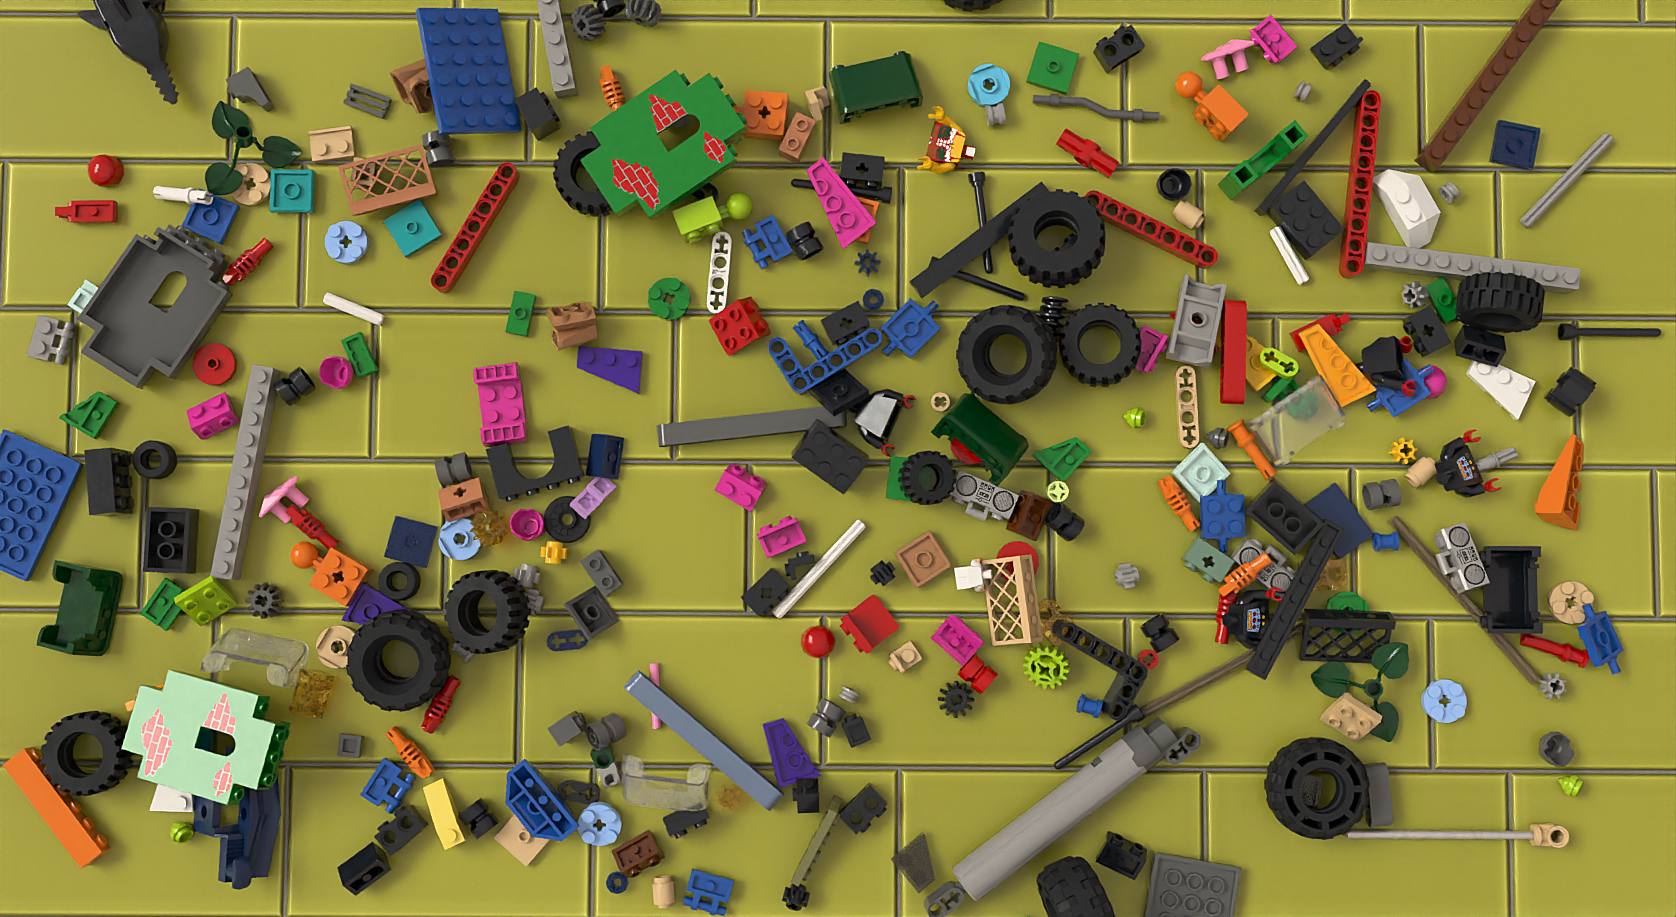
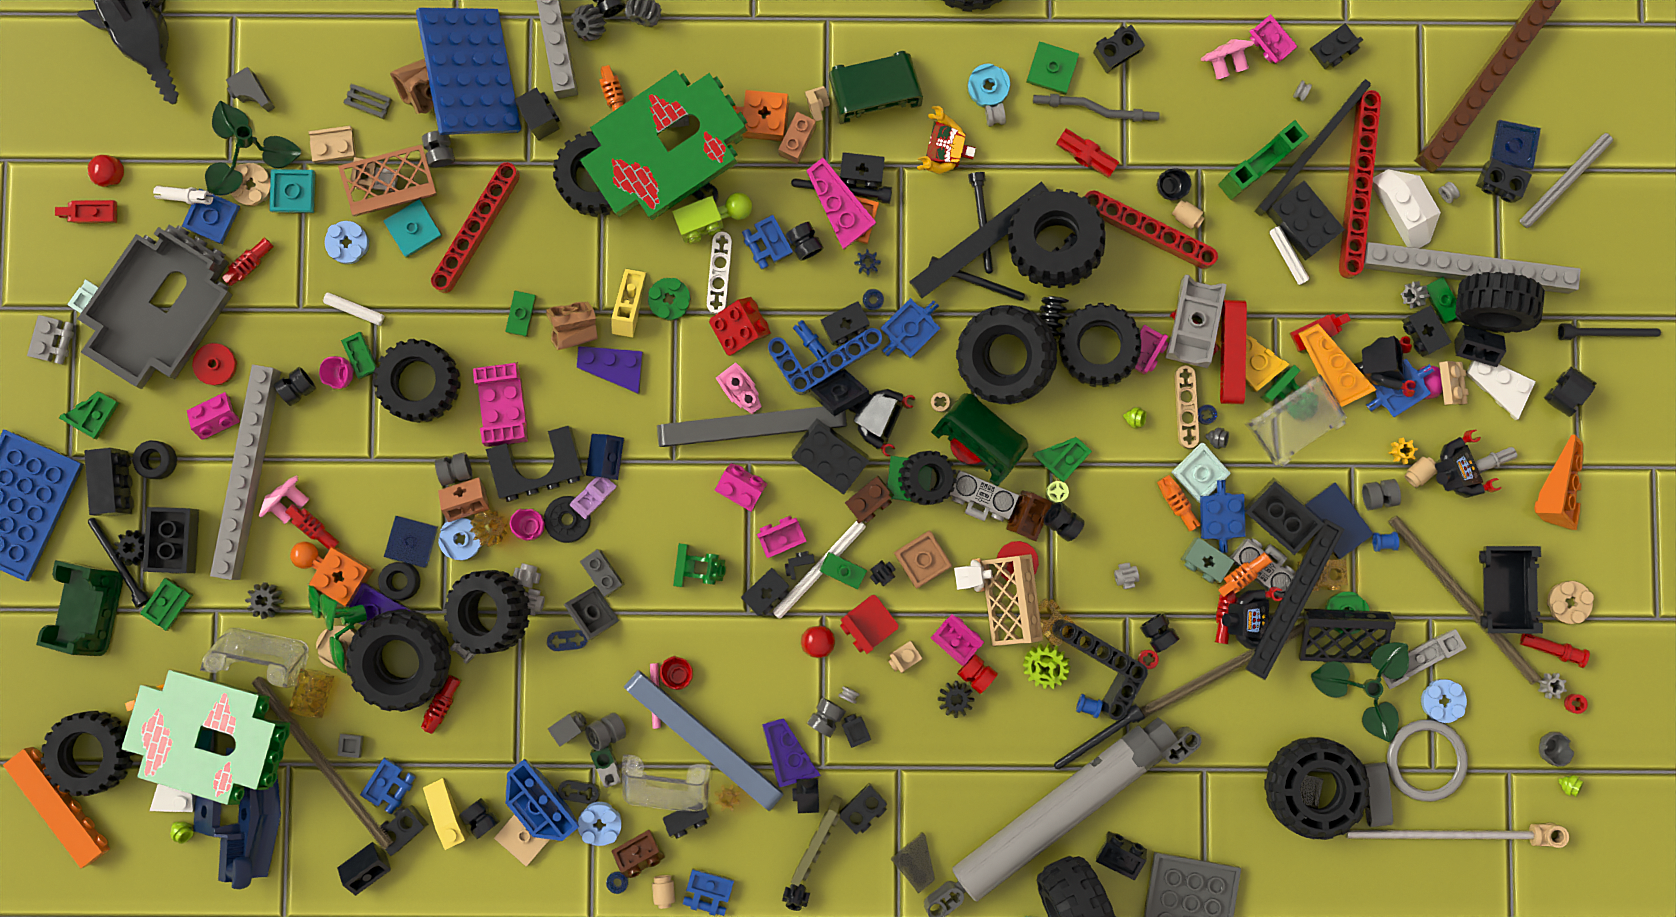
lime plate [174,575,238,626] -> none
orange hinge [385,726,435,779] -> none
yellow gear [540,541,568,564] -> none
orange brick [1175,71,1249,142] -> none
orange pin [1226,419,1277,480] -> none
lime beam [1260,348,1299,380] -> none
tan plate [1320,692,1382,743] -> none
light grey piece [1434,522,1490,594] -> none
blue plate [1577,603,1623,674] -> none
none -> black piece [88,518,151,608]
none -> black gear [113,530,145,566]
none -> dark tan axle [252,676,393,849]
none -> green plant [308,583,367,674]
none -> white plate [373,167,398,192]
none -> black tyre [373,339,461,423]
none -> light yellow slope [611,269,646,337]
none -> red hair [660,656,693,690]
none -> green tile [673,543,726,587]
none -> bright pink connector [716,363,762,414]
none -> green plate [819,552,867,590]
none -> reddish brown bracket [845,476,894,524]
none -> clear blue bush [1198,405,1217,425]
none -> light grey slope [1381,629,1467,689]
none -> light grey wedge [1387,720,1468,801]
none -> tan plate [1439,361,1469,405]
none -> black brick [1476,158,1532,203]
none -> red bush [1564,694,1588,714]

